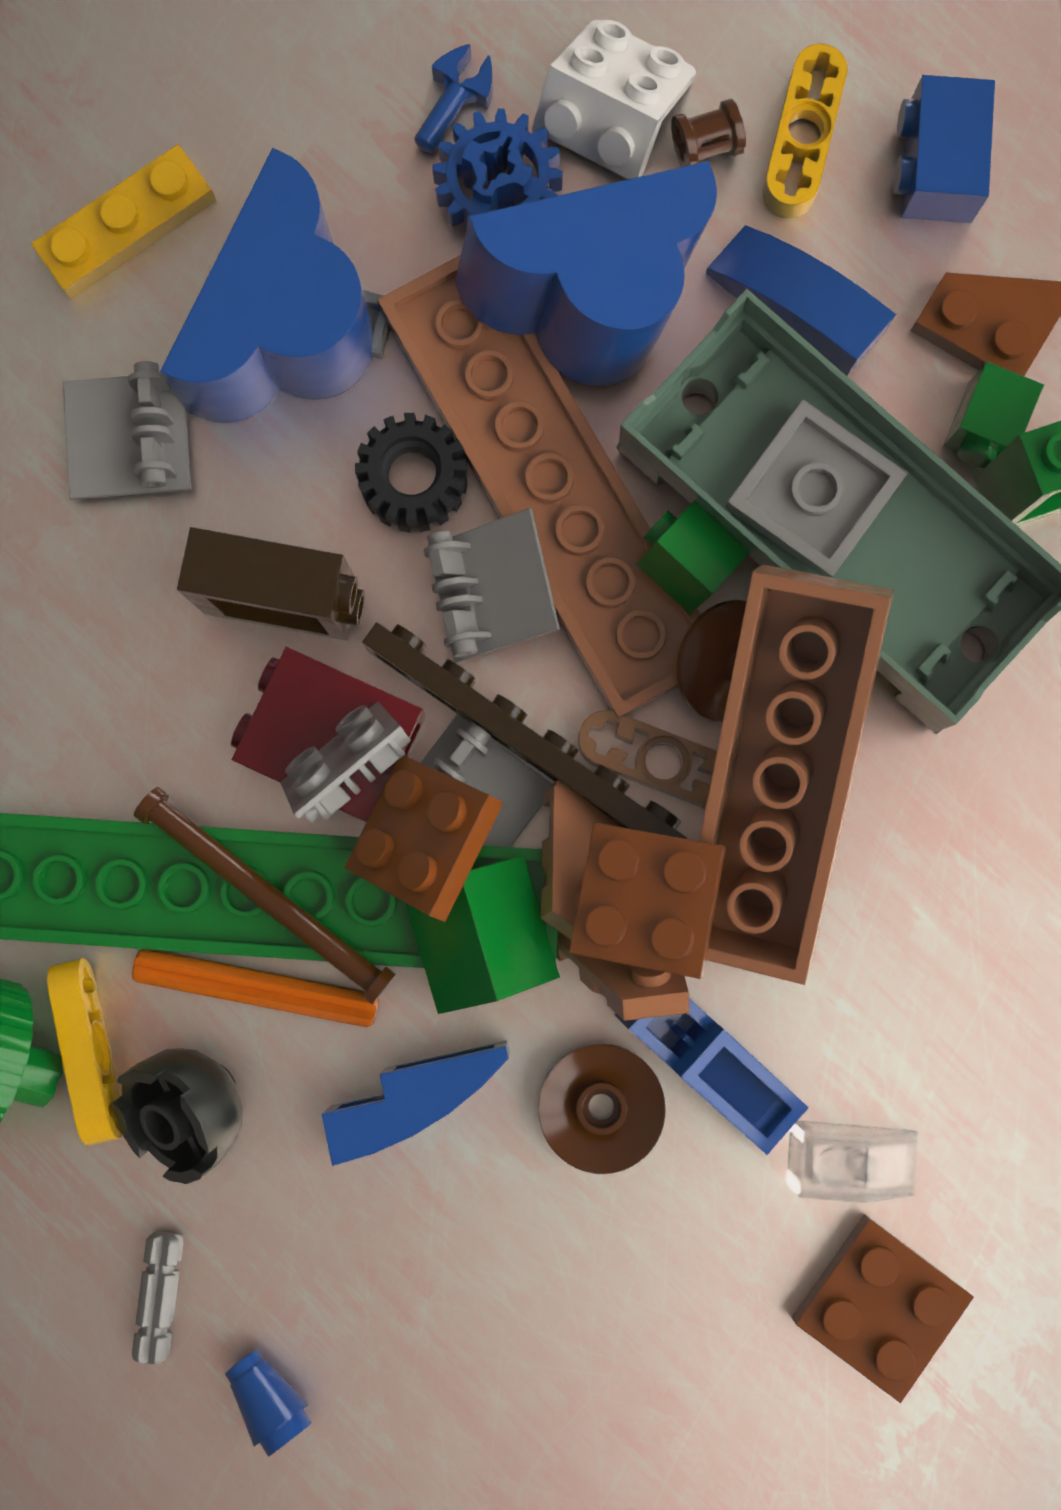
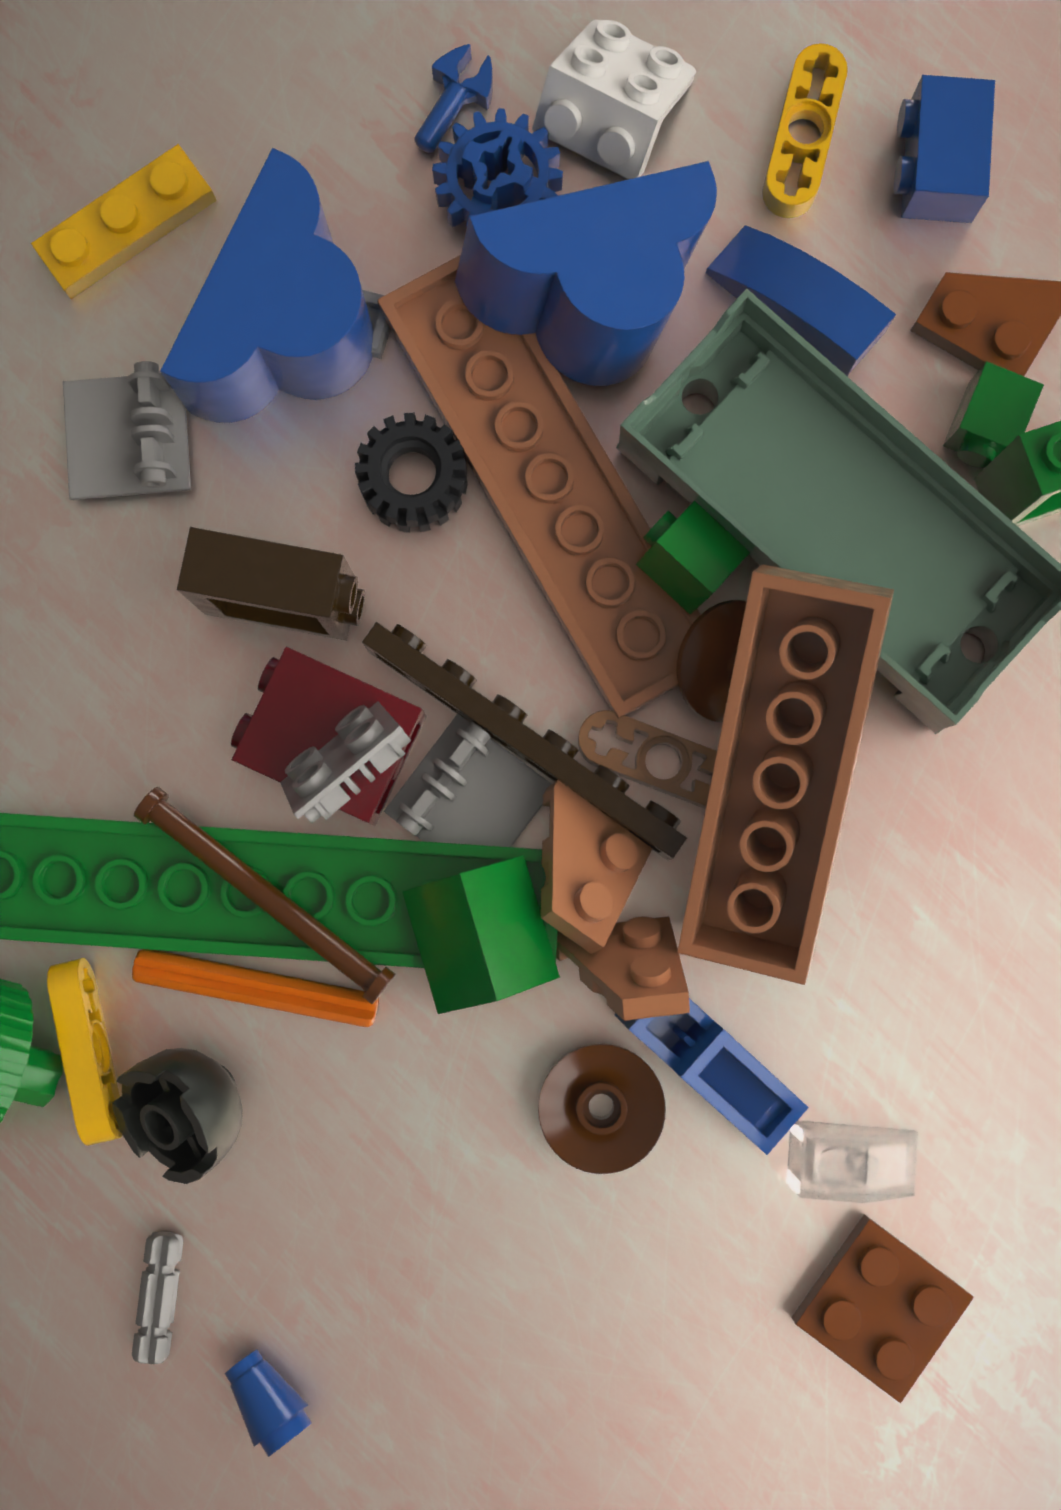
blue slope [322,1041,510,1166] -> none
dark orange plate [344,755,504,922] -> none
light grey hinge [423,508,560,662] -> none
dark orange plate [569,822,726,979] -> none
reddish brown bush [671,99,746,167] -> none
light grey plate [725,400,908,577] -> none

